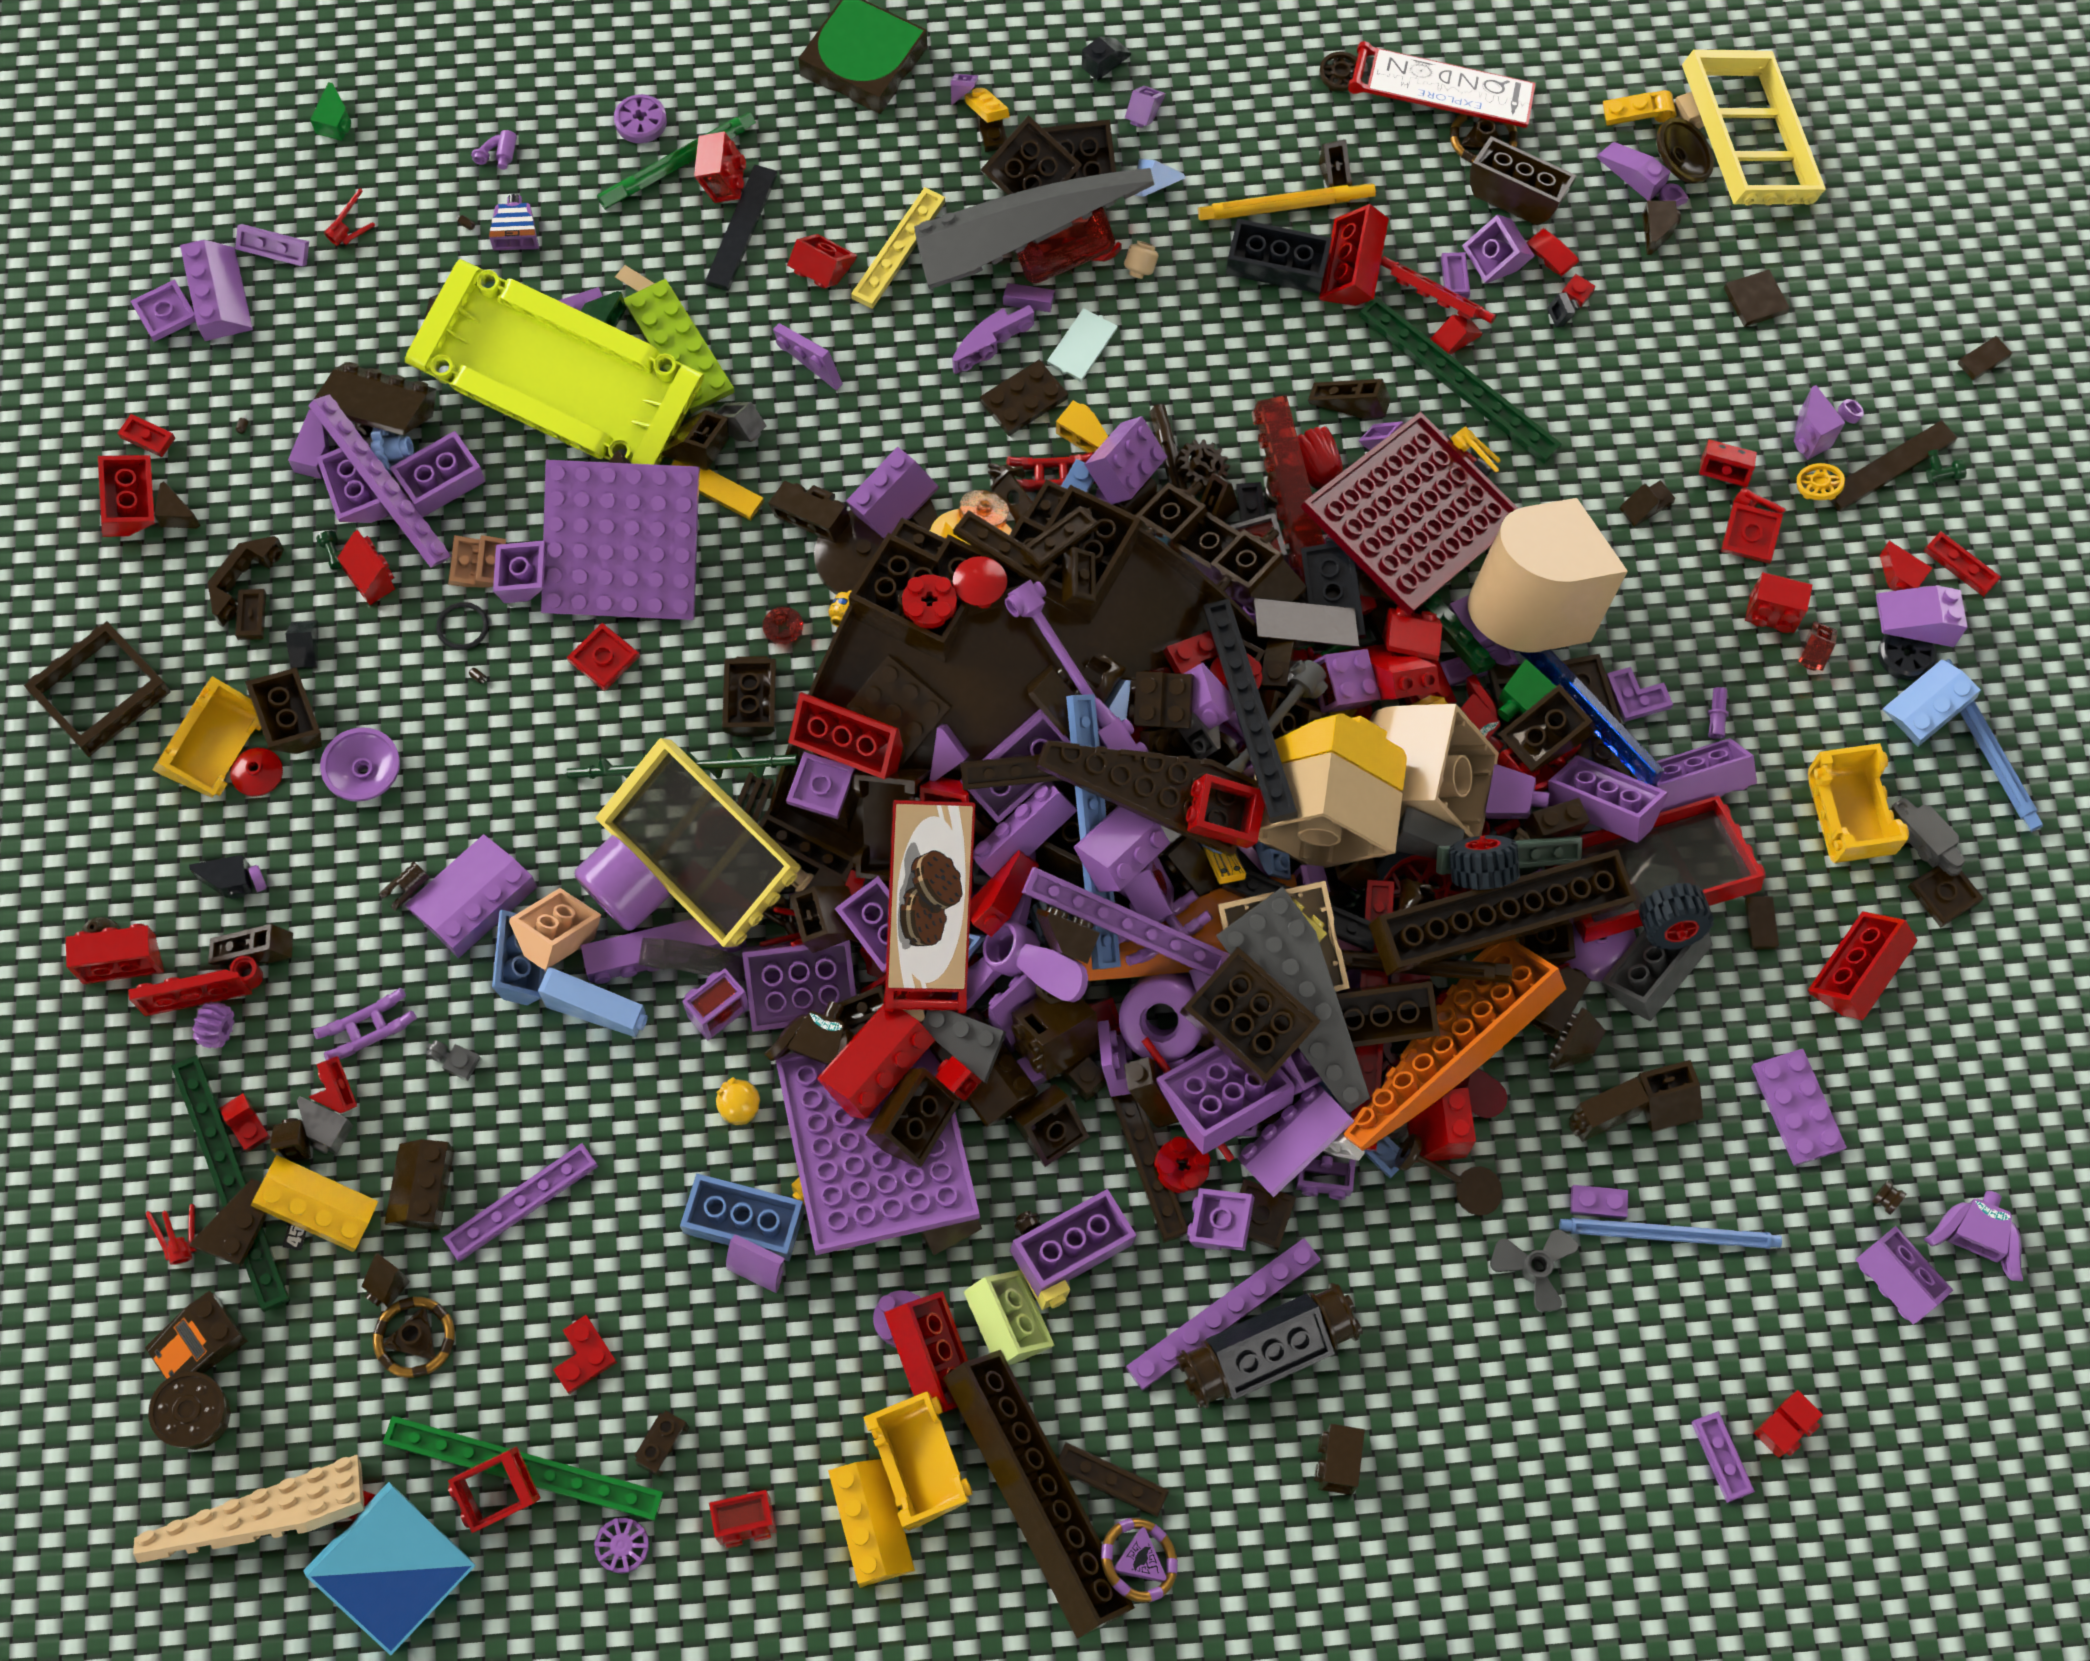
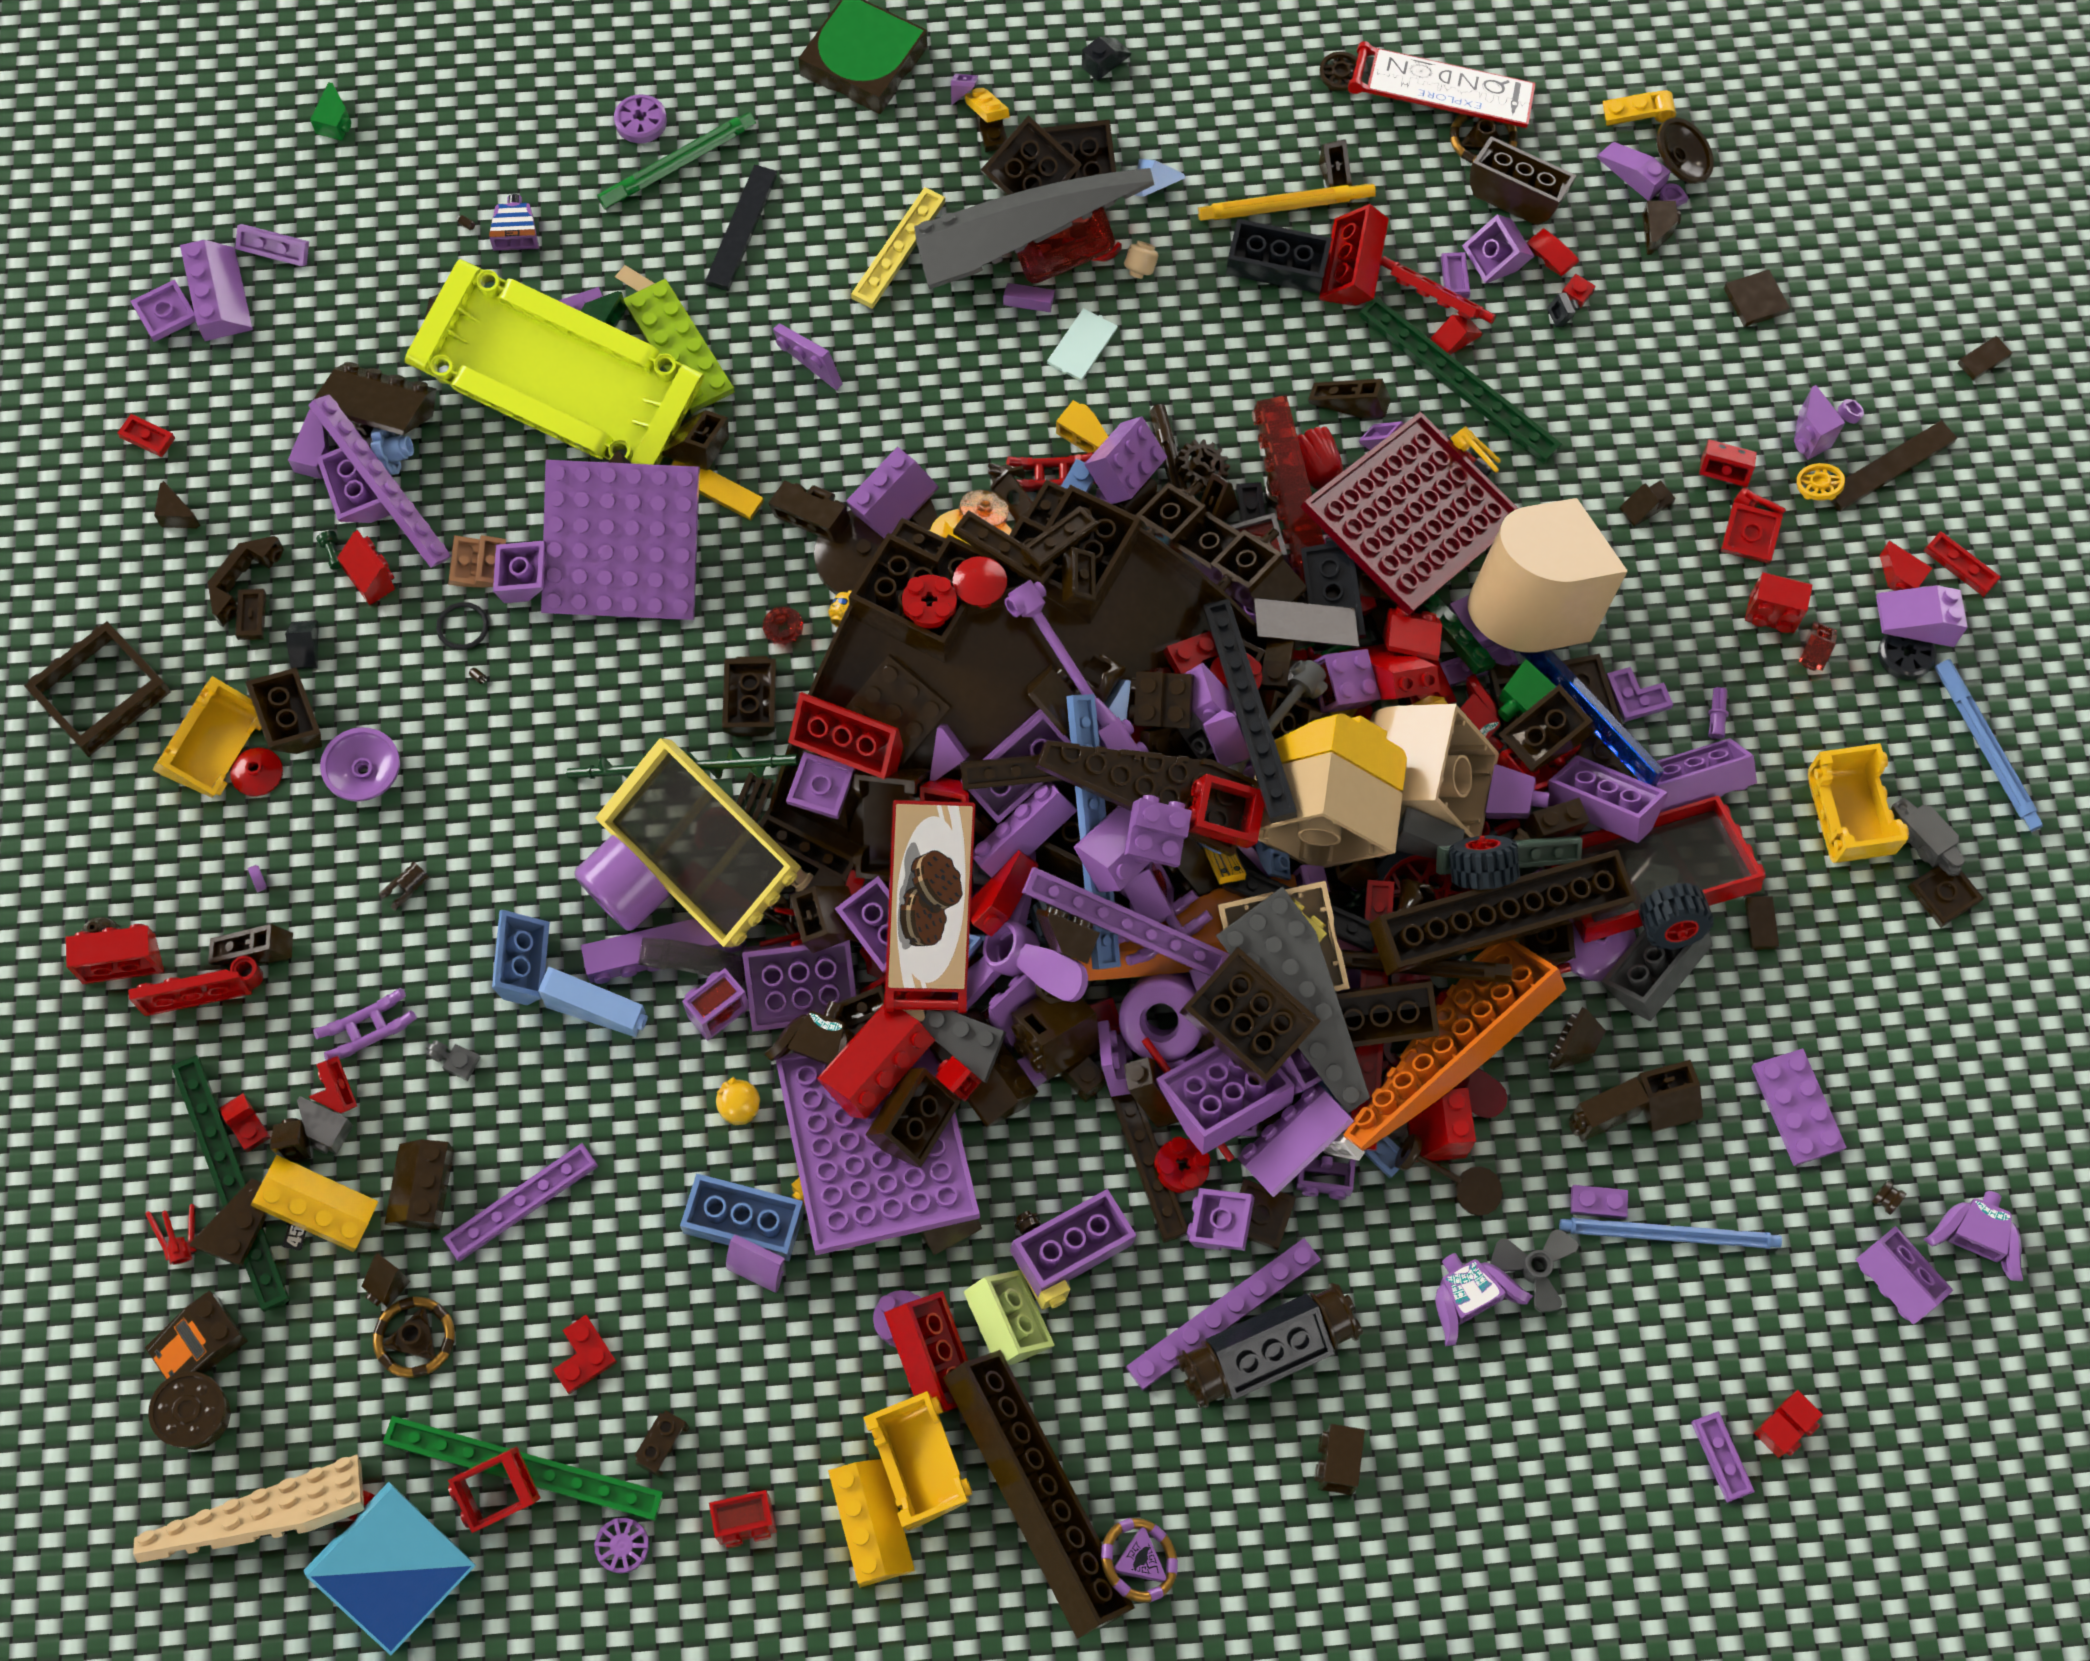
red slope [98,455,155,537] -> none
black slope [189,855,252,899] -> none
medium lavender gear [192,1002,235,1049] -> none
dark brown piece [235,414,248,434] -> none
red plant [323,189,375,246] -> none
medium lavender brick [390,431,486,517] -> none
medium lavender slope [405,834,537,959] -> none
medium lavender plant [471,130,517,170] -> none
light nougat slope [509,888,601,971] -> none
red plate [567,623,640,691] -> none
red piece [694,132,746,203] -> none
flat silver slope [715,402,767,442] -> none
red slope [787,234,858,288] -> none
medium lavender slope [952,305,1034,374] -> none
dark brown plate [980,359,1068,436] -> none
dark brown slope [1010,1084,1089,1167] -> none
dark brown tile [1058,1442,1169,1518] -> none
medium lavender slope [1125,86,1166,128] -> none
dark brown slope [1529,966,1591,1039] -> none
tan brick [1674,91,1704,129] -> none
light yellow window [1682,50,1826,205] -> none
red slope [1807,911,1918,1021] -> none
light blue slope [1882,659,1981,747] -> none
dark green piece [1926,449,1967,484] -> none
none -> medium lavender plate [1124,795,1192,867]
none -> medium lavender slope [1203,710,1249,766]
none -> medium lavender torso [1435,1253,1533,1346]

